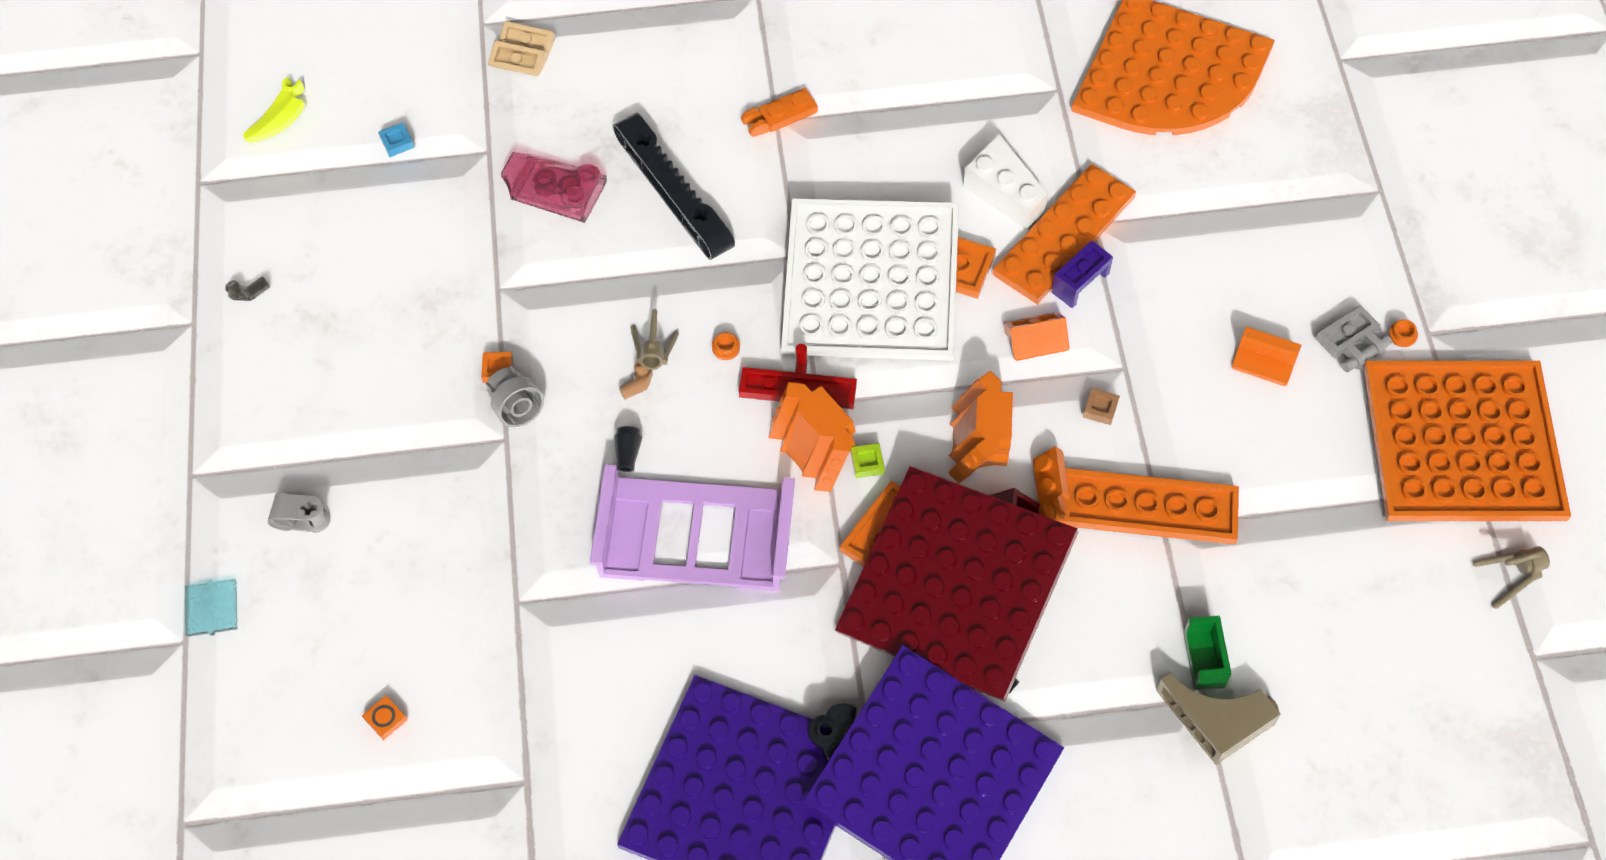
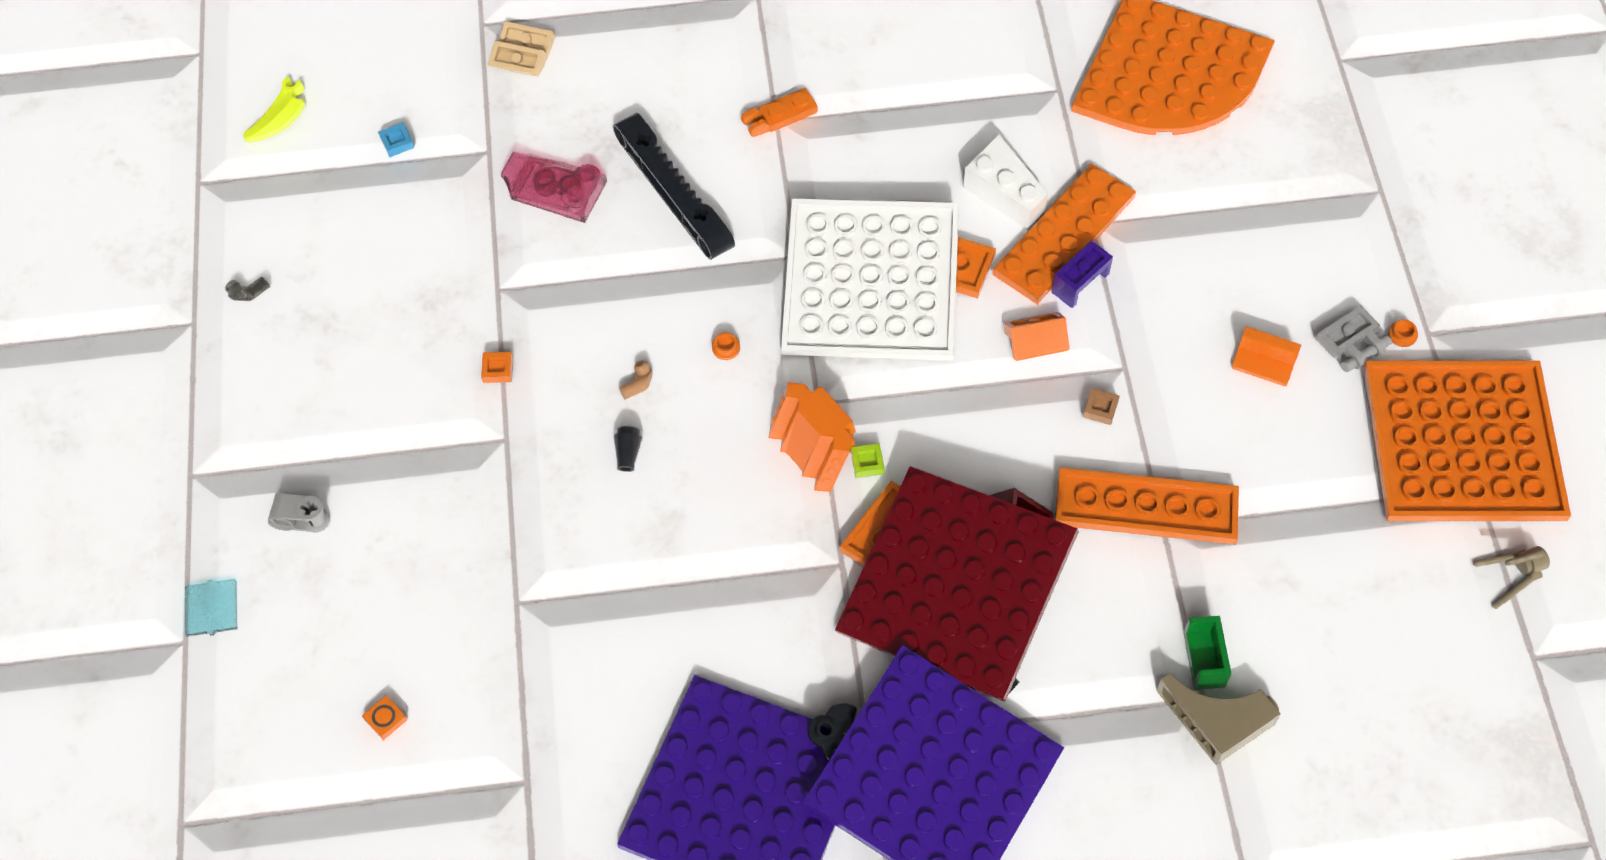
light grey piece [485,366,544,427] -> none
lavender piece [590,464,795,591] -> none
dark tan plant [630,309,679,370] -> none
red plate [739,344,857,409] -> none
orange slope [948,371,1013,484] -> none
orange hinge [1033,446,1070,520] -> none

